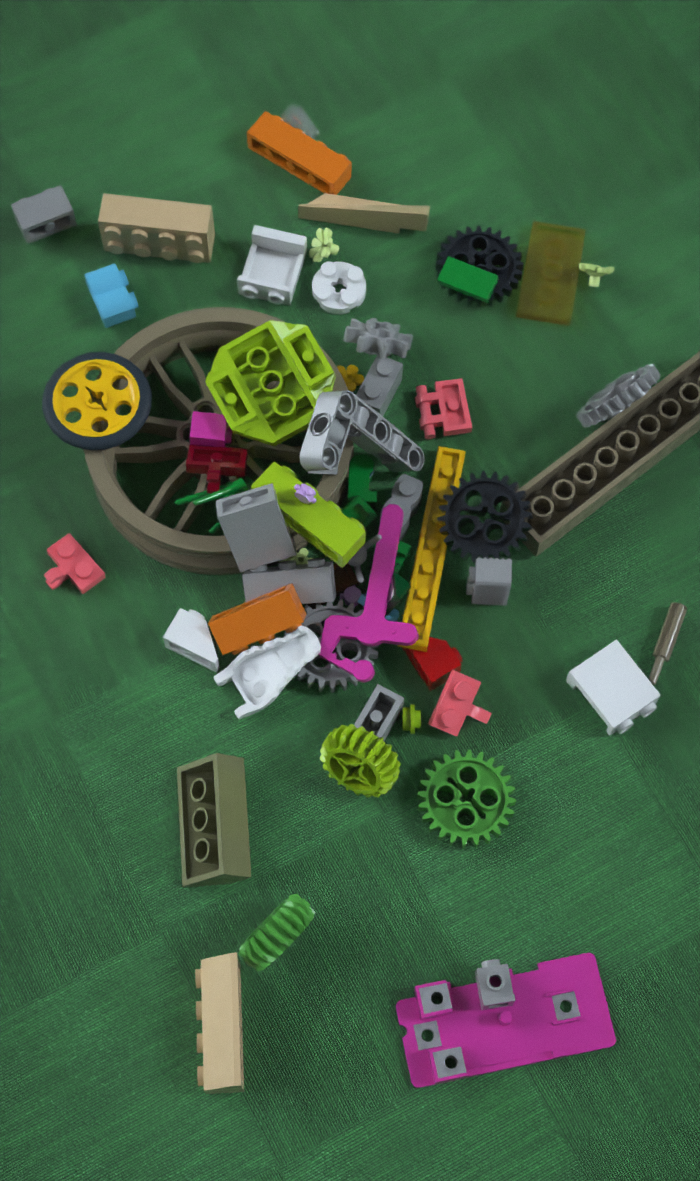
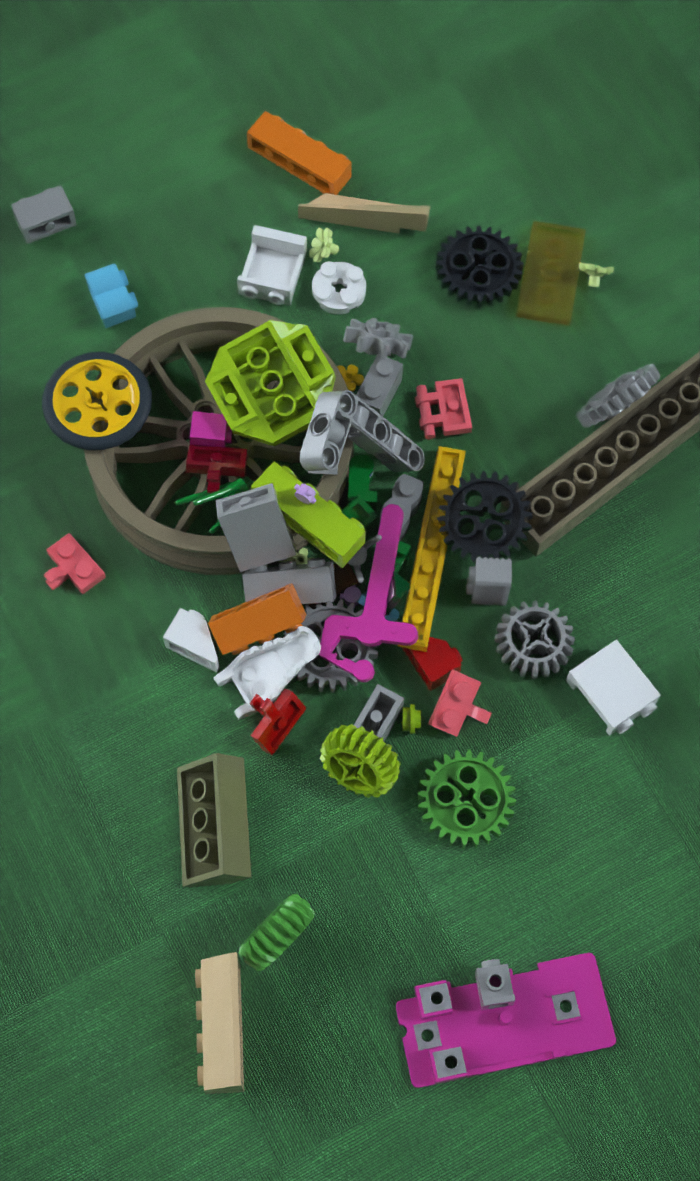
tan brick [98,193,215,263] -> none
clear cone [281,104,319,139] -> none
green tile [437,256,499,303] -> none
dark tan axle [648,602,687,685] -> none
none -> red plate [249,689,306,755]
none -> light grey gear [495,600,575,679]

